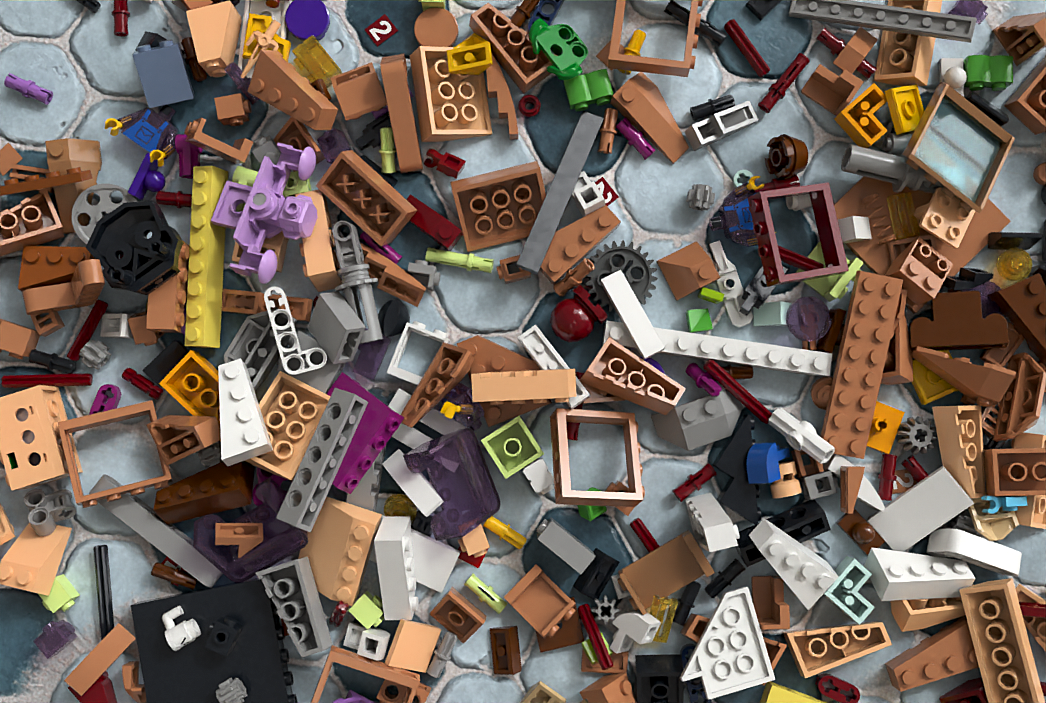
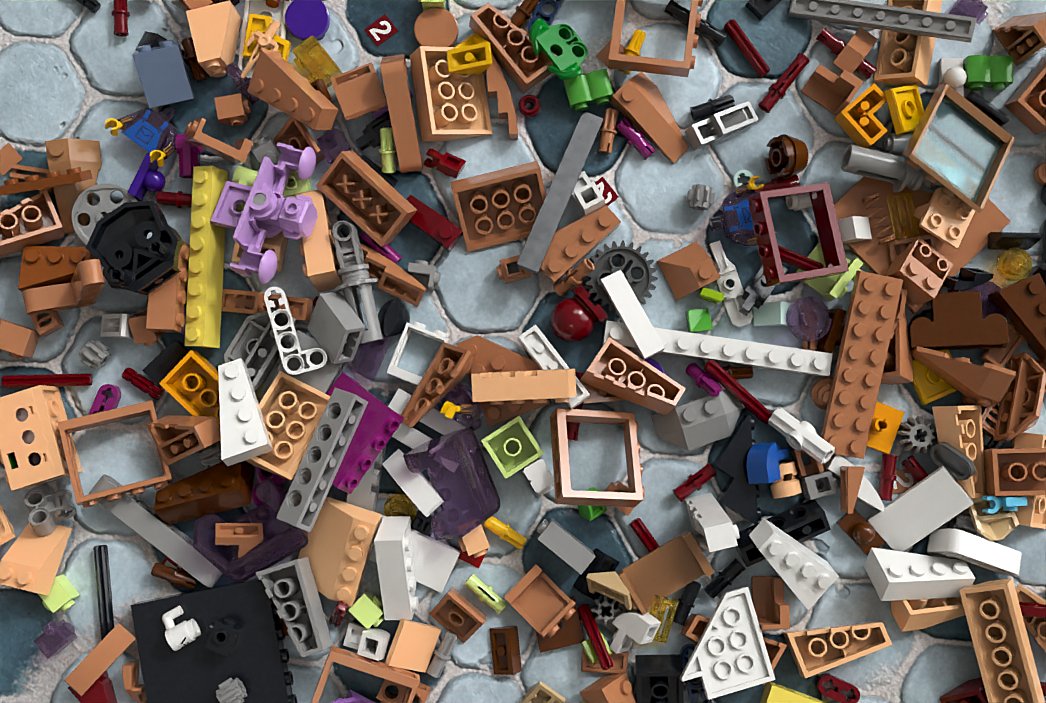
medium lavender pin [4,73,53,105] -> none
black axle [29,349,76,374] -> none
dark red axle [67,299,108,362] -> none
yellowish green pin [425,247,494,273] -> none
light aqua brick [823,556,875,625] -> none
nougat wedge [885,615,979,692] -> none
none -> tan slope [586,571,632,610]
none -> dark grey tile [930,442,975,480]

